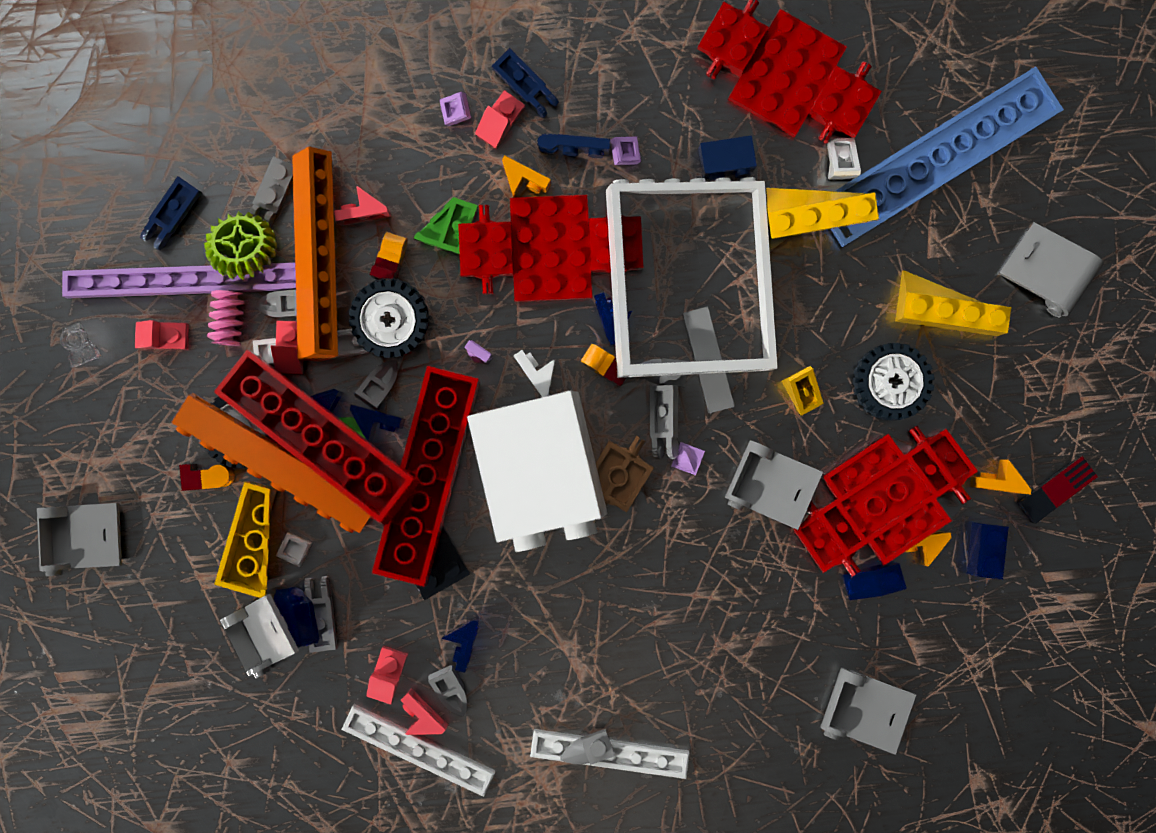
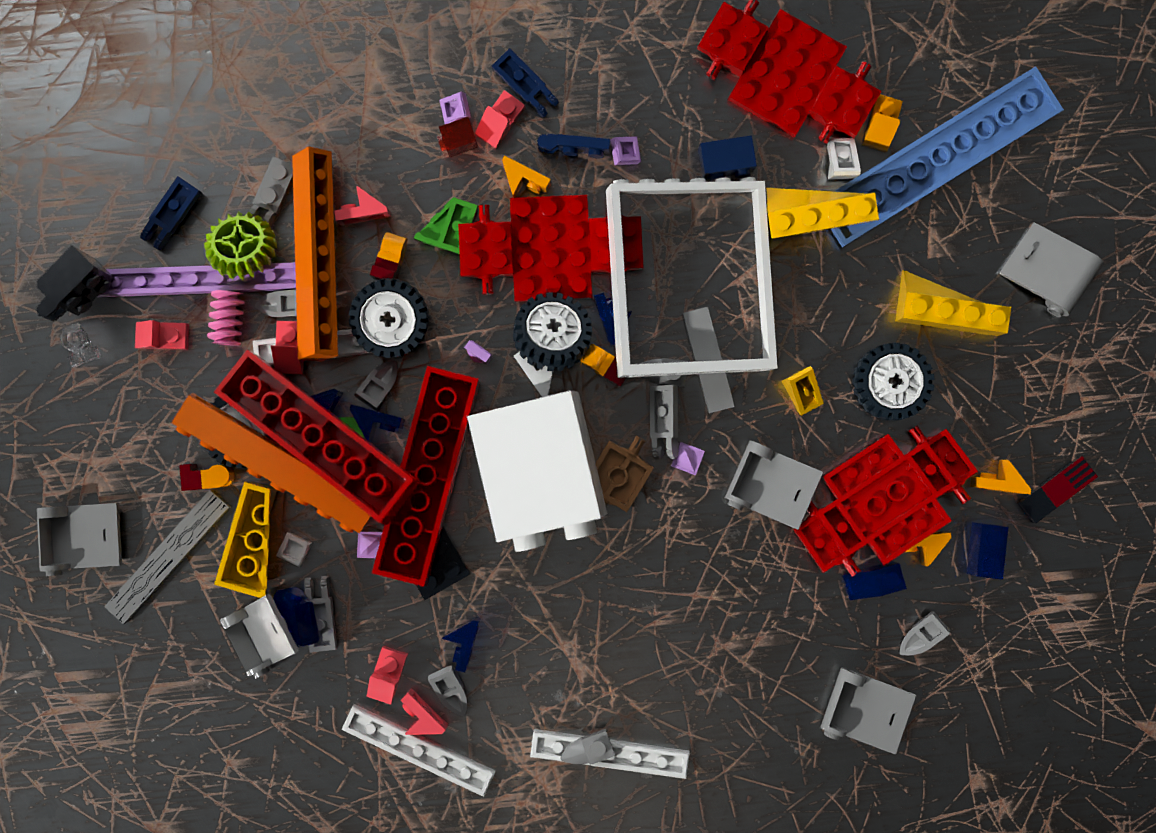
none -> black hinge [36,245,115,322]
none -> light grey tile [104,489,231,624]
none -> lavender tile [357,531,382,558]
none -> clear red brick [437,117,479,157]
none -> wheel [513,292,592,371]
none -> light orange slope [862,94,903,152]
none -> light grey plate [899,611,951,656]

